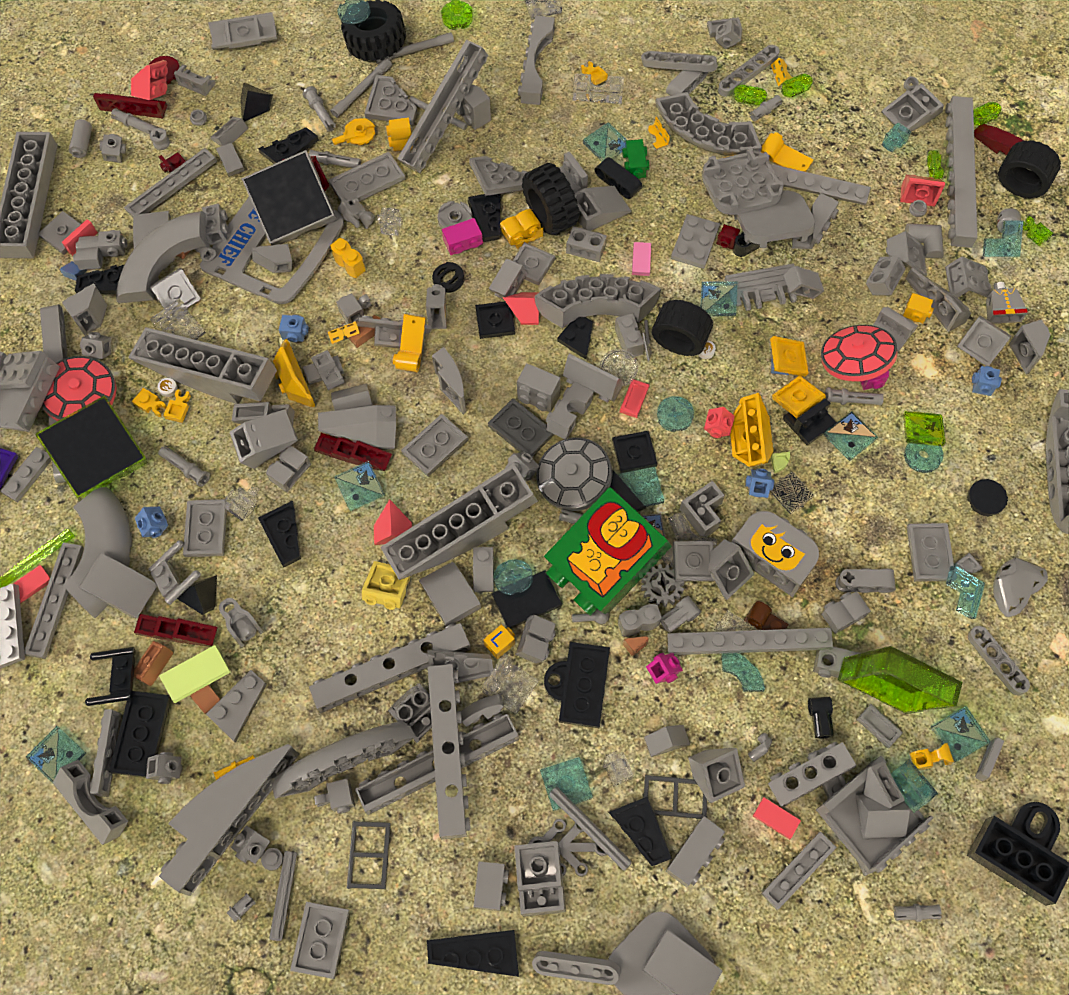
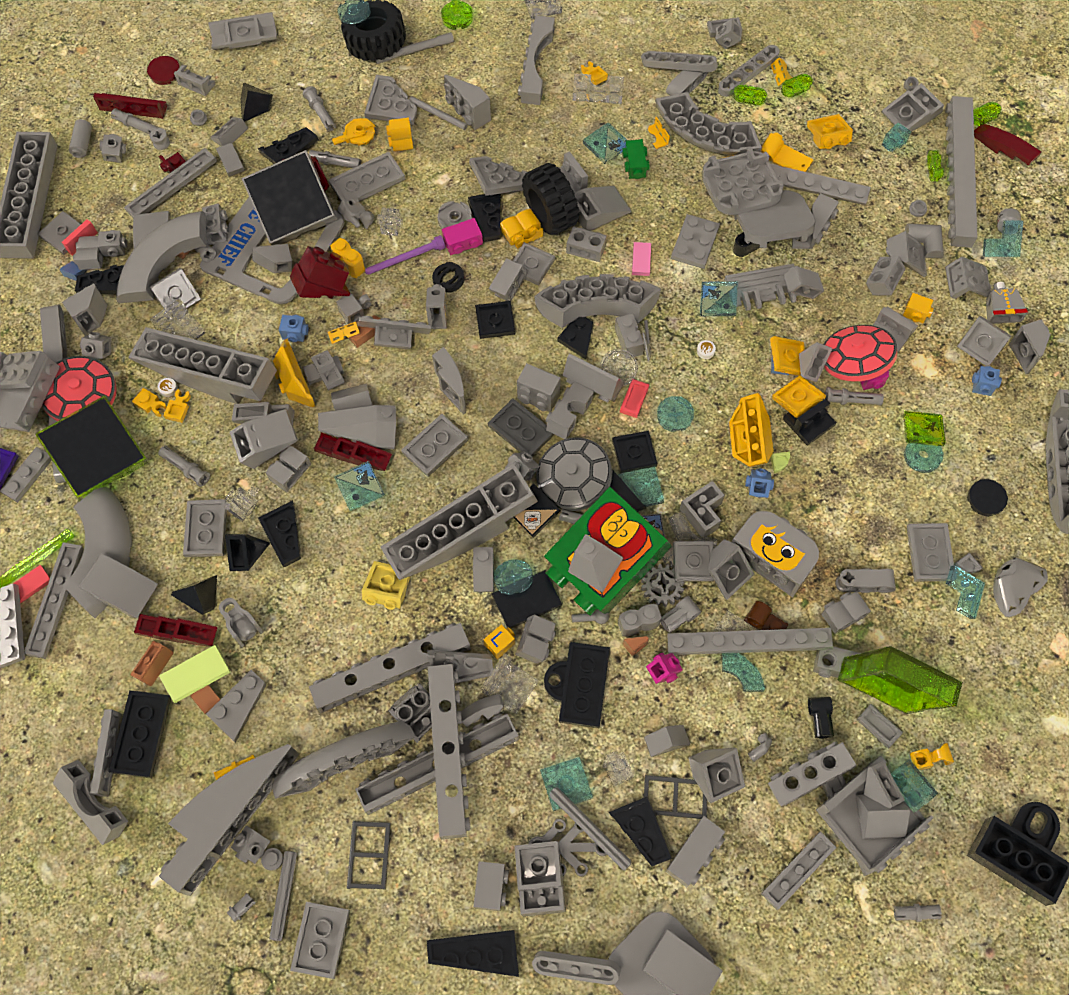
clear light blue tile [26,726,86,783] -> none
black plate [85,647,136,706] -> none
coral slope [131,60,168,100] -> none
medium blue brick [135,507,168,538] -> none
light grey brick [146,752,182,784] -> none
light grey plate [149,540,201,605] -> none
light grey brick [314,778,355,814] -> none
light grey piece [330,58,392,118] -> none
coral slope [374,499,412,545] -> none
yellow door [393,314,426,373] -> none
light grey piece [397,40,488,173] -> none
light grey slope [419,562,481,626] -> none
coral slope [503,292,539,325] -> none
black beam [594,157,642,199] -> none
black tyre [651,300,713,356] -> none
coral brick [704,407,735,438] -> none
dark red bracket [716,224,740,250] -> none
light grey pin [749,95,782,122] -> none
coral tile [753,797,801,840] -> none
clear piece [770,471,815,514] -> none
tile [824,411,878,461] -> none
coral slope [900,174,945,207] -> none
light grey wedge [906,268,971,332] -> none
clear light blue tile [930,706,991,763] -> none
light grey beam [968,626,1030,695] -> none
light grey tile [975,737,1004,782] -> none
black tyre [998,140,1061,198] -> none
clear neon green plate [1021,216,1053,246] -> none
none -> black slope [225,534,270,571]
none -> dark red piece [290,246,350,299]
none -> medium lavender piece [365,235,446,275]
none -> tile [513,483,561,538]
none -> light grey slope [568,534,623,593]
none -> light grey slope [799,342,833,382]
none -> yellow plate [807,114,853,149]

